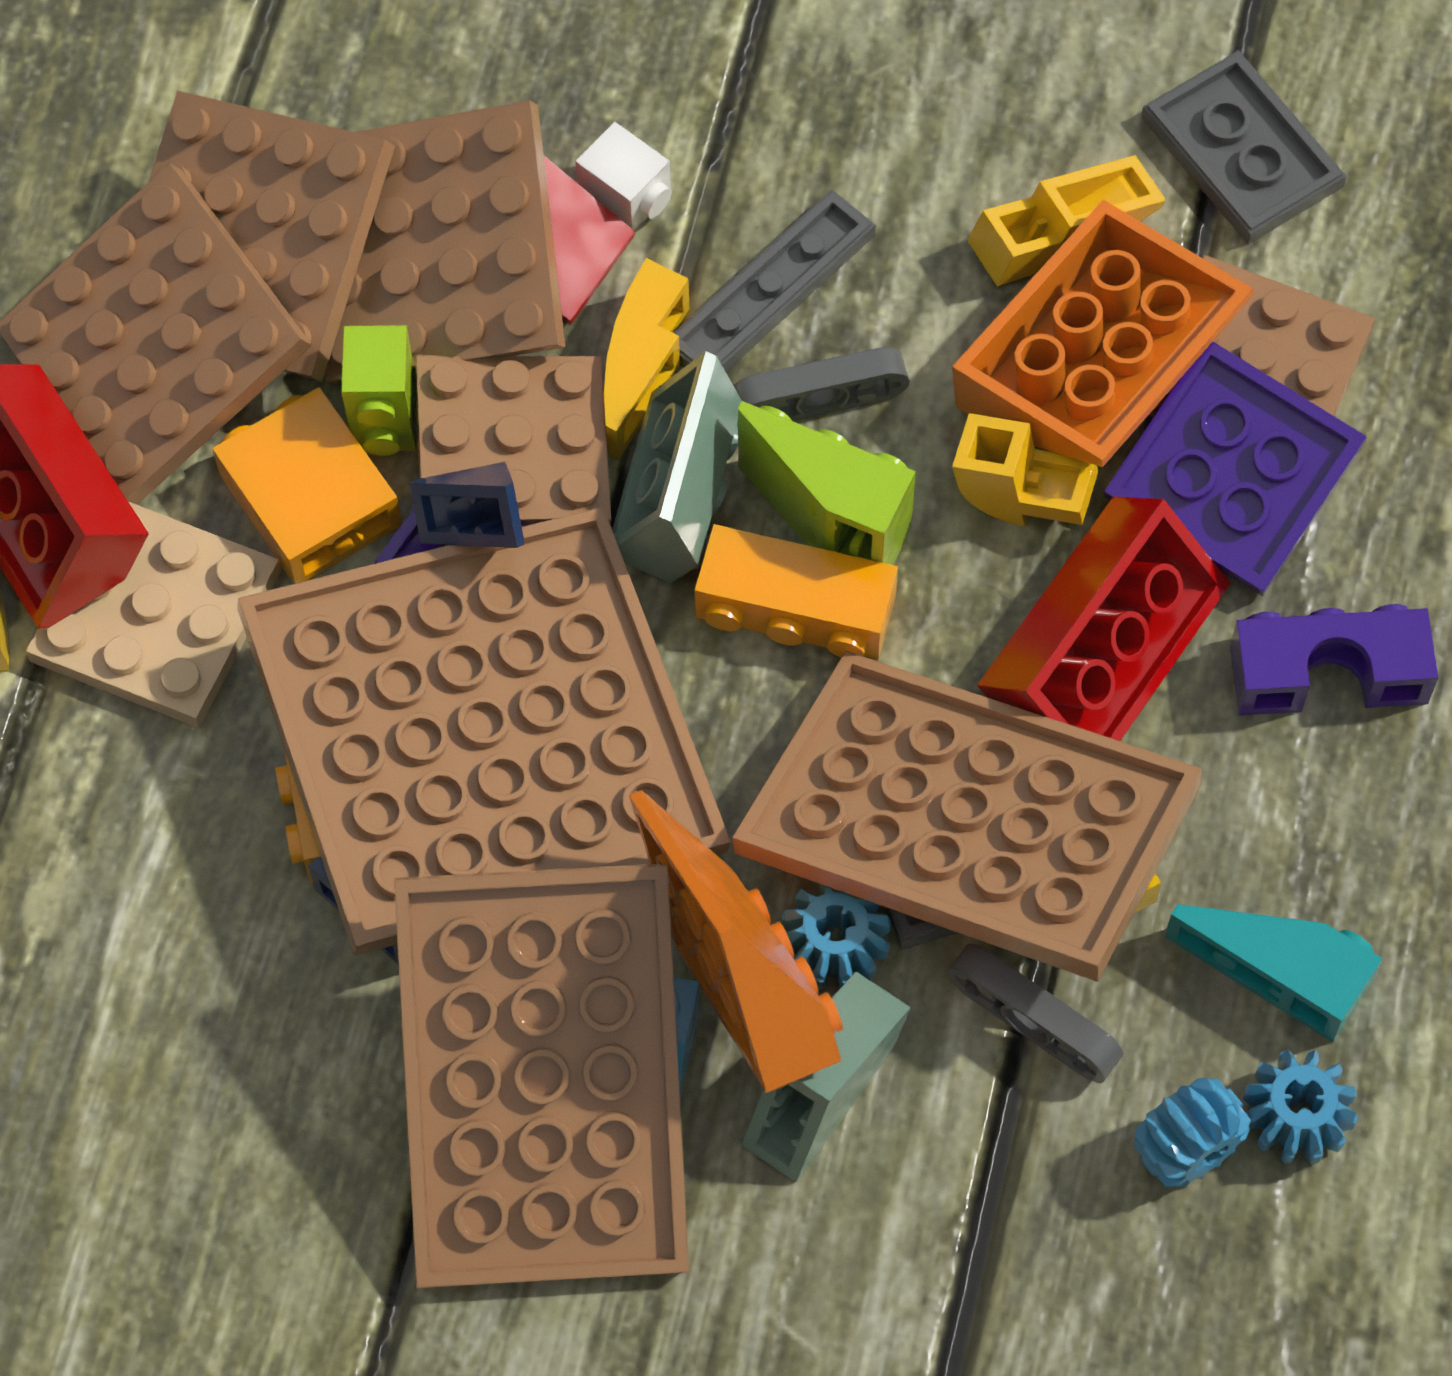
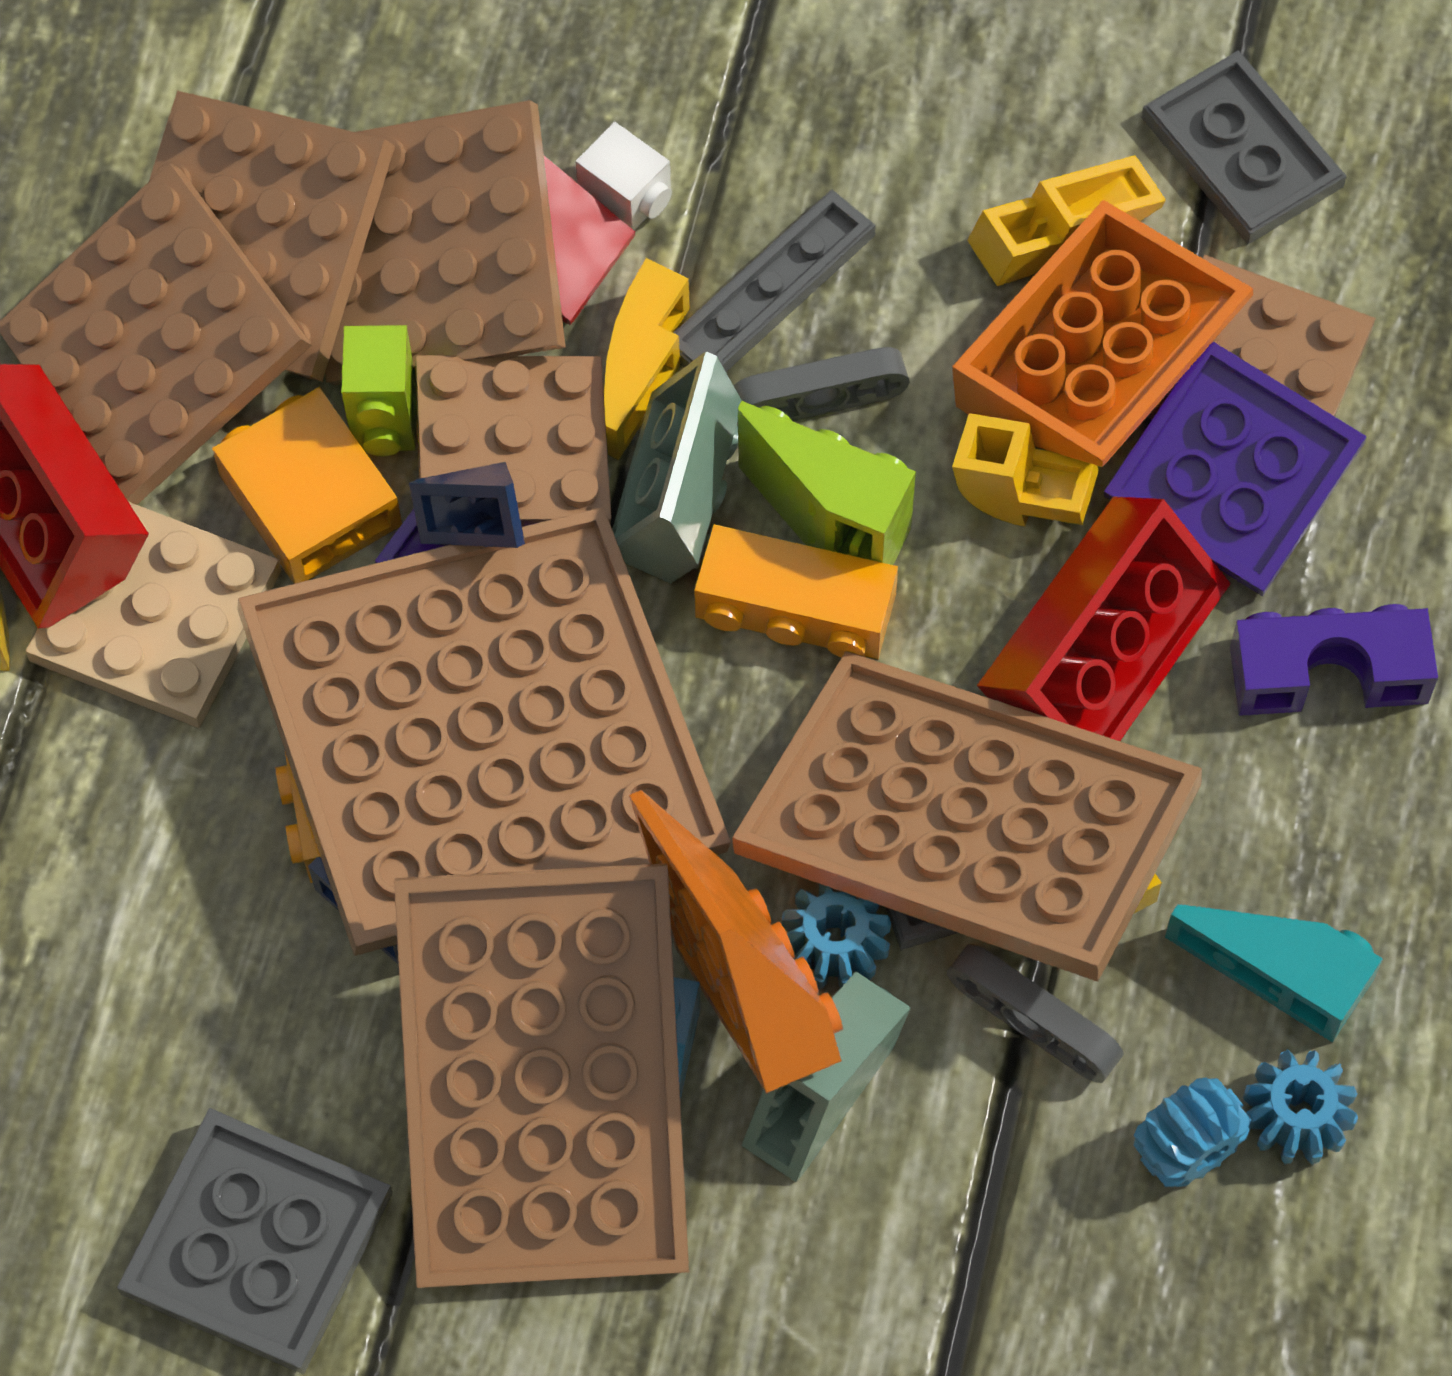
none -> dark grey plate [117,1108,393,1375]

